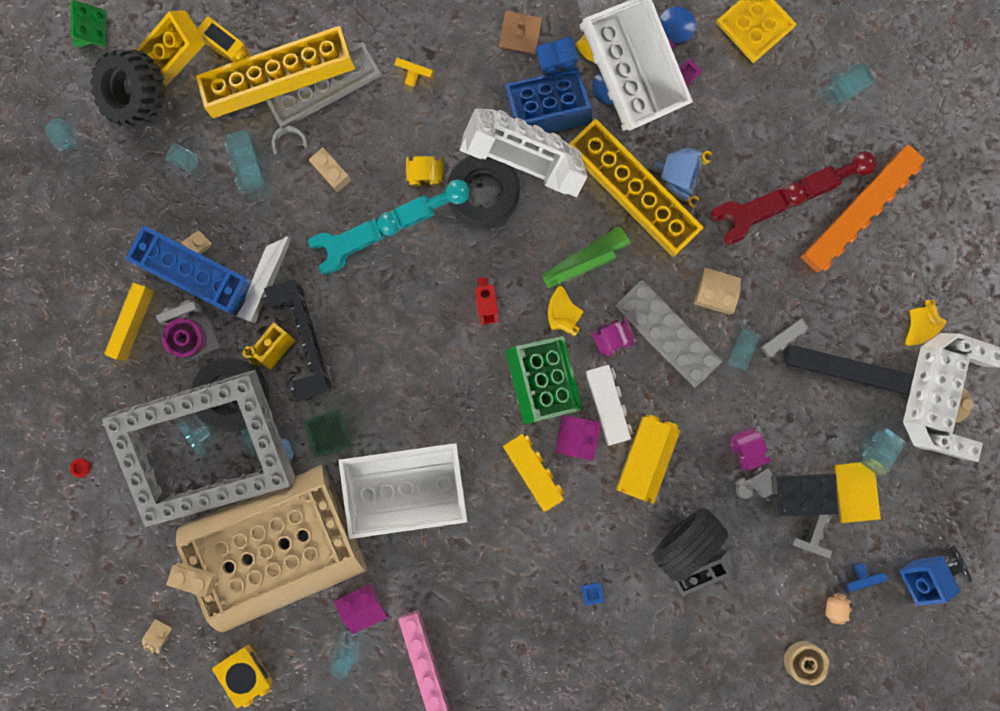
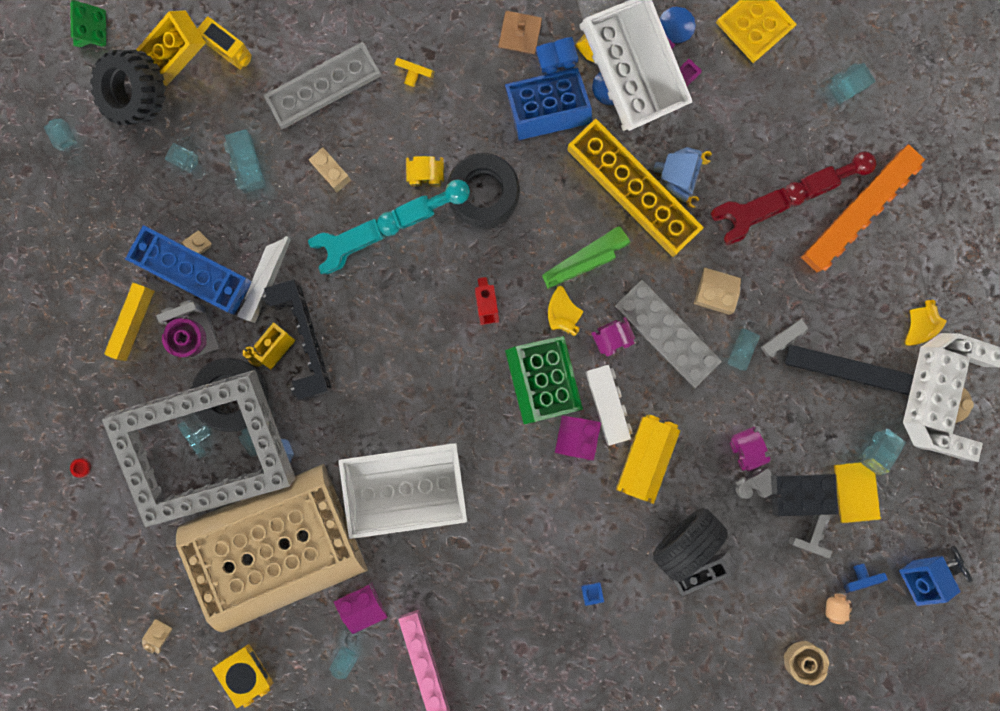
tan brick [166,563,217,597] -> none
yellow brick [196,26,355,118] -> none
light grey helmet [271,126,308,155] -> none
clear green piece [303,409,355,458] -> none
white wedge [459,109,587,197] -> none
yellow brick [503,434,565,512] -> none

